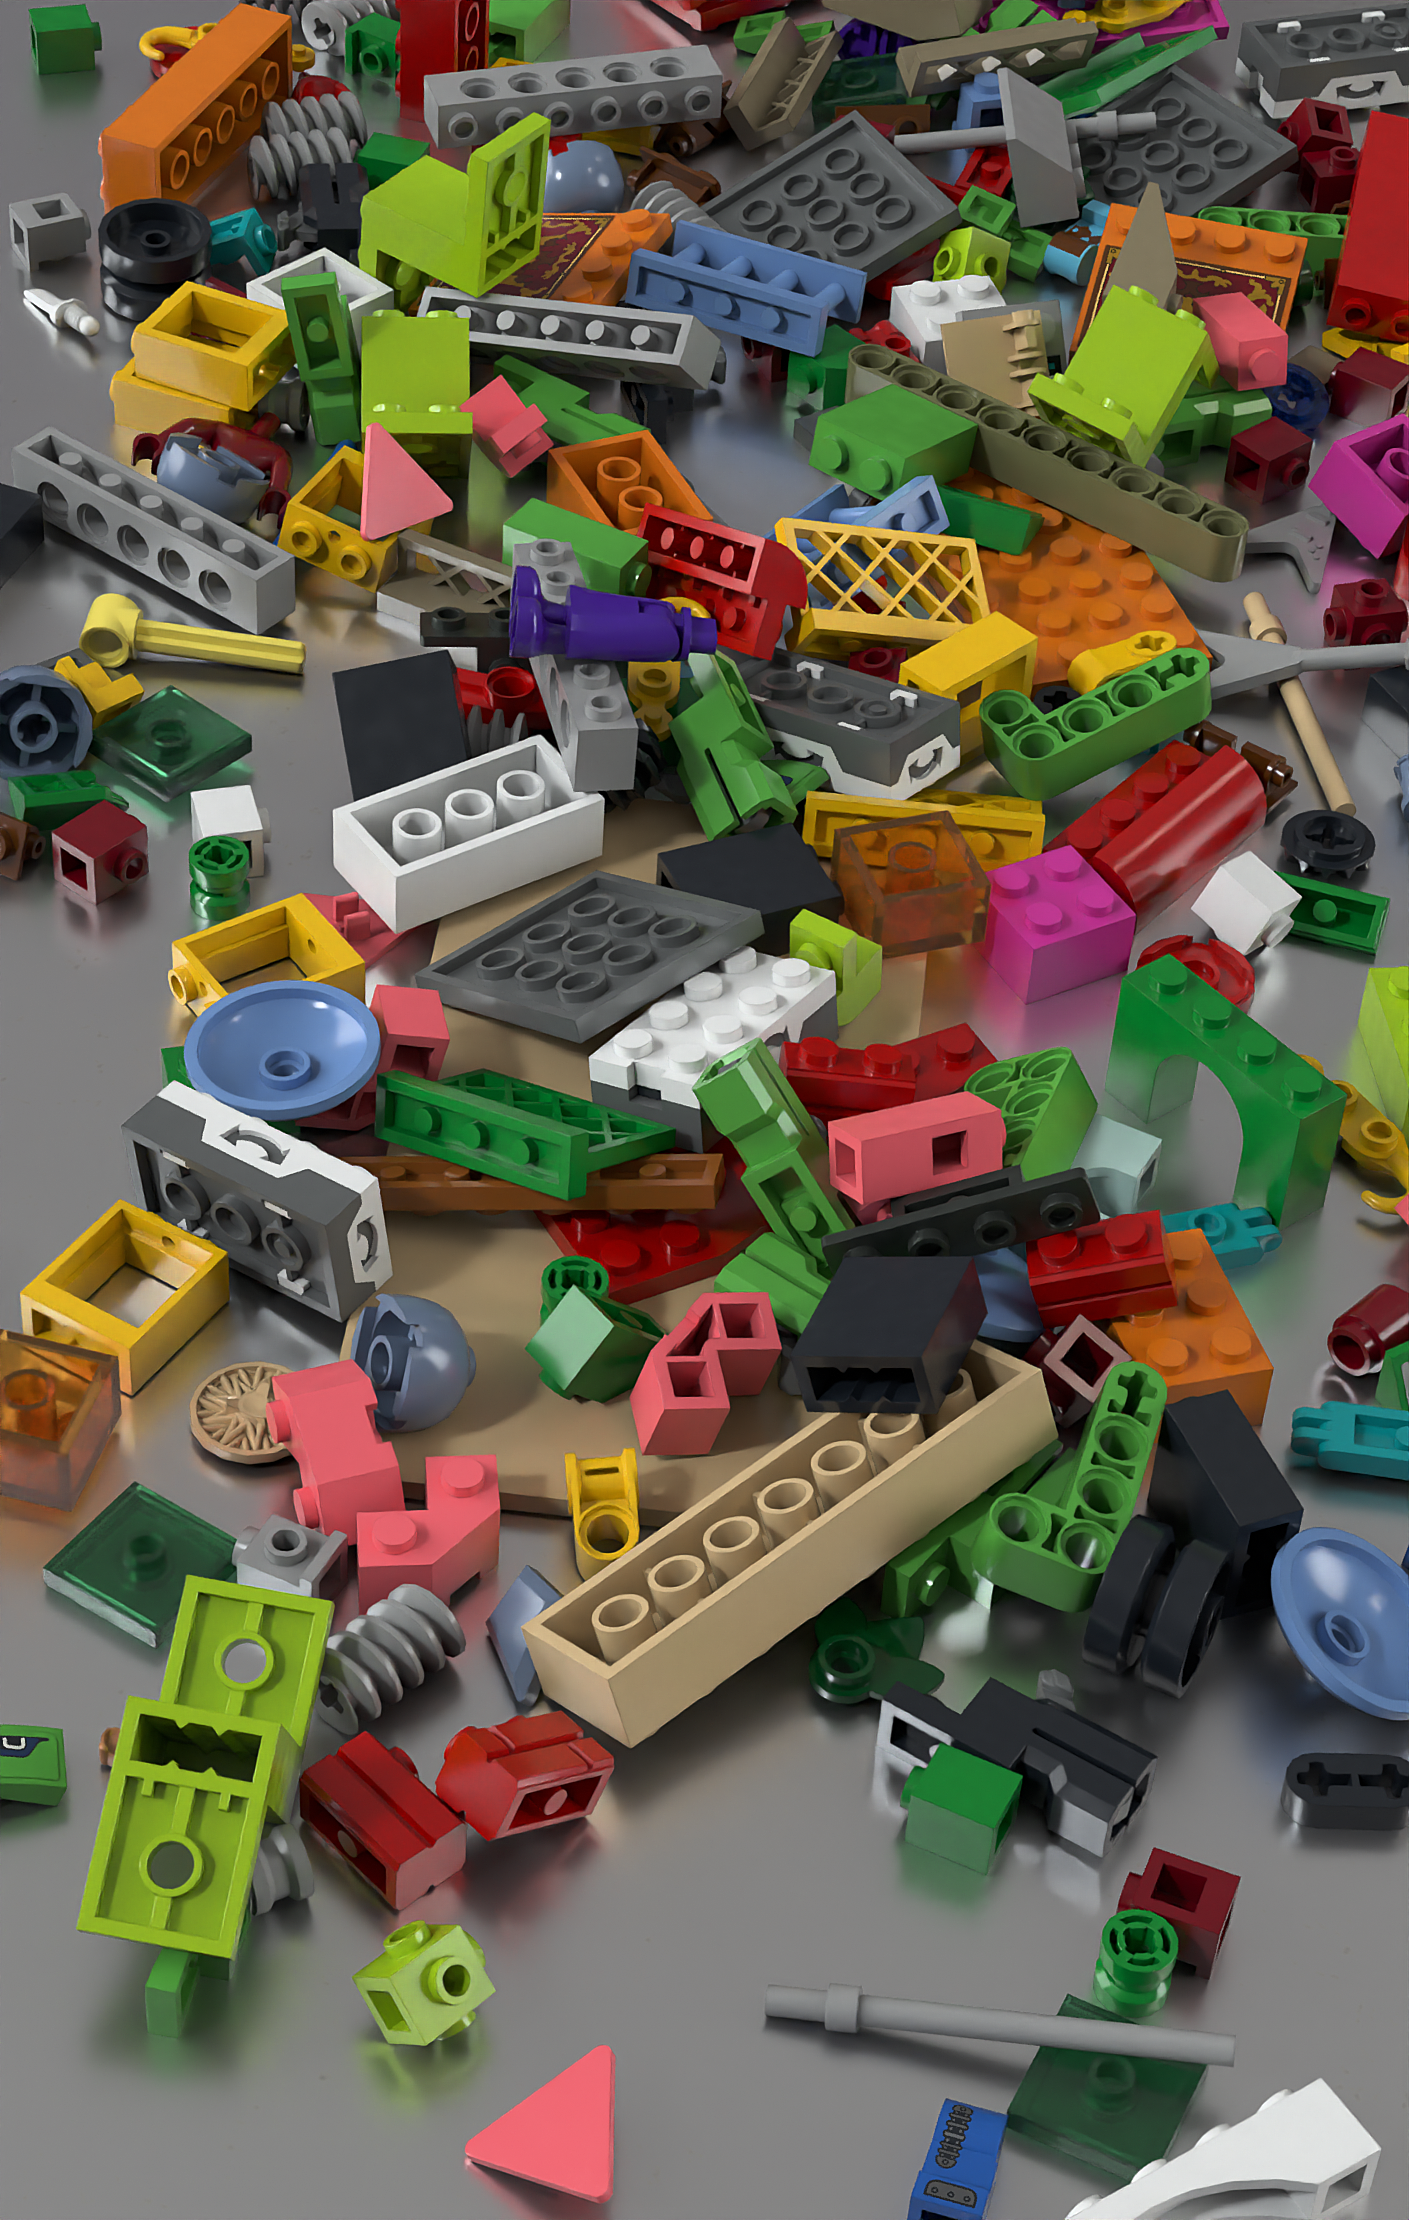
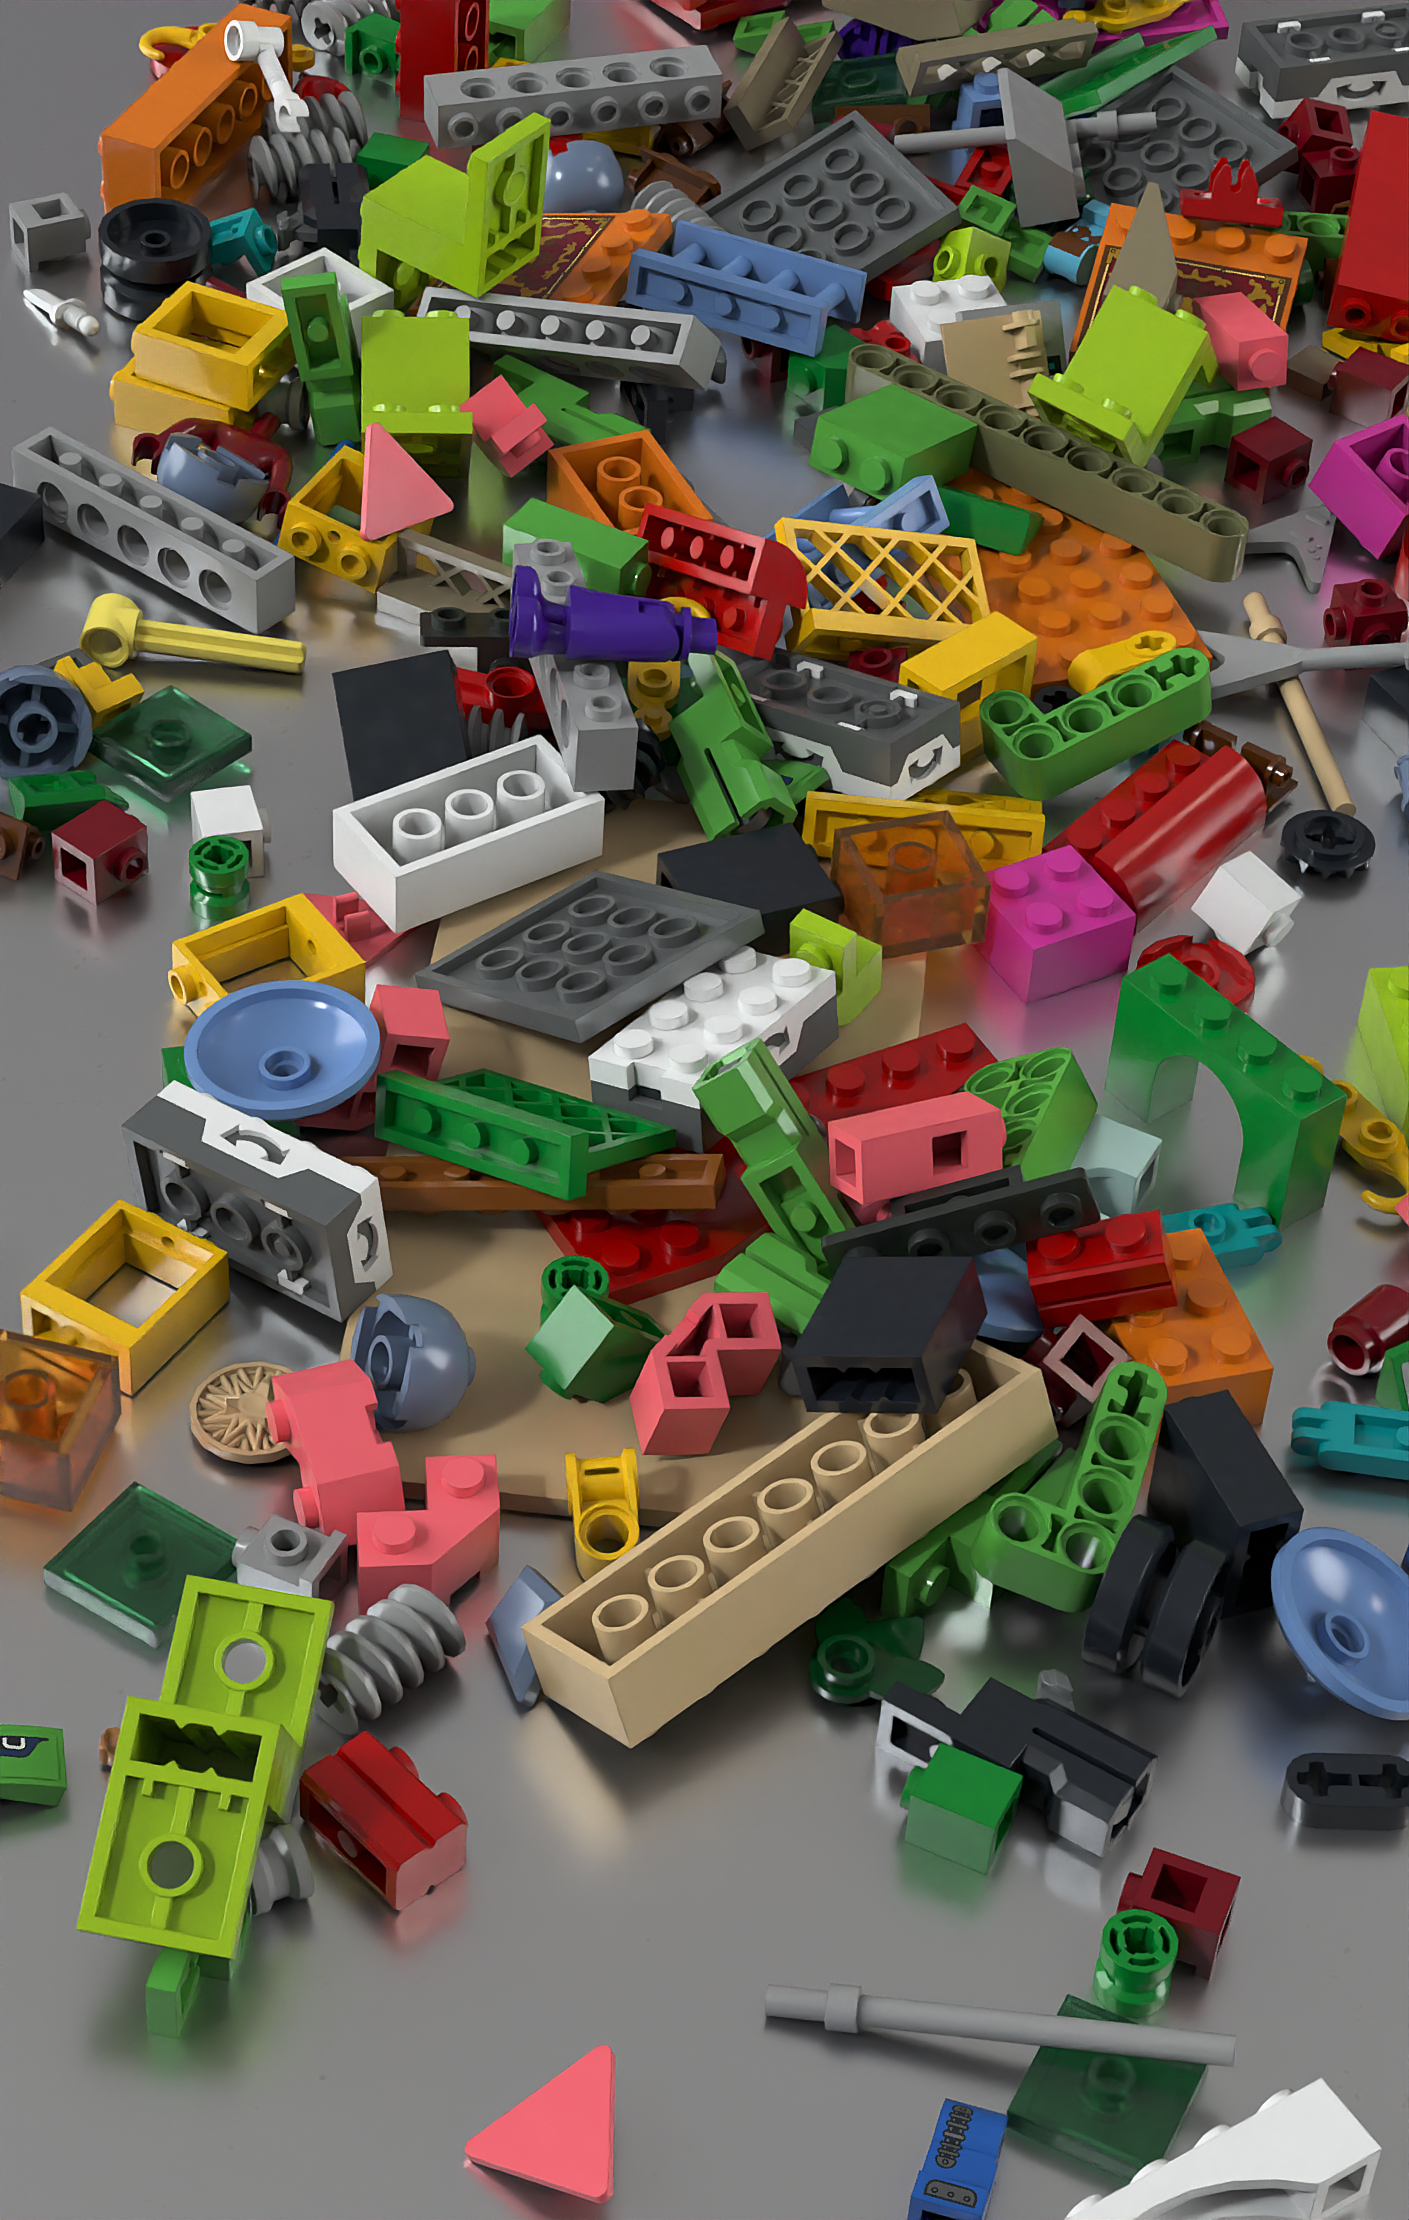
green brick [29,4,102,75] -> none
lime brick [352,1920,496,2046] -> none
red brick [435,1710,615,1841] -> none
red brick [778,1037,916,1140] -> none
clear blue gear [1260,363,1329,432] -> none
green slope [1274,871,1391,956] -> none
none -> white brick [224,20,309,133]
none -> red piece [1179,157,1284,228]

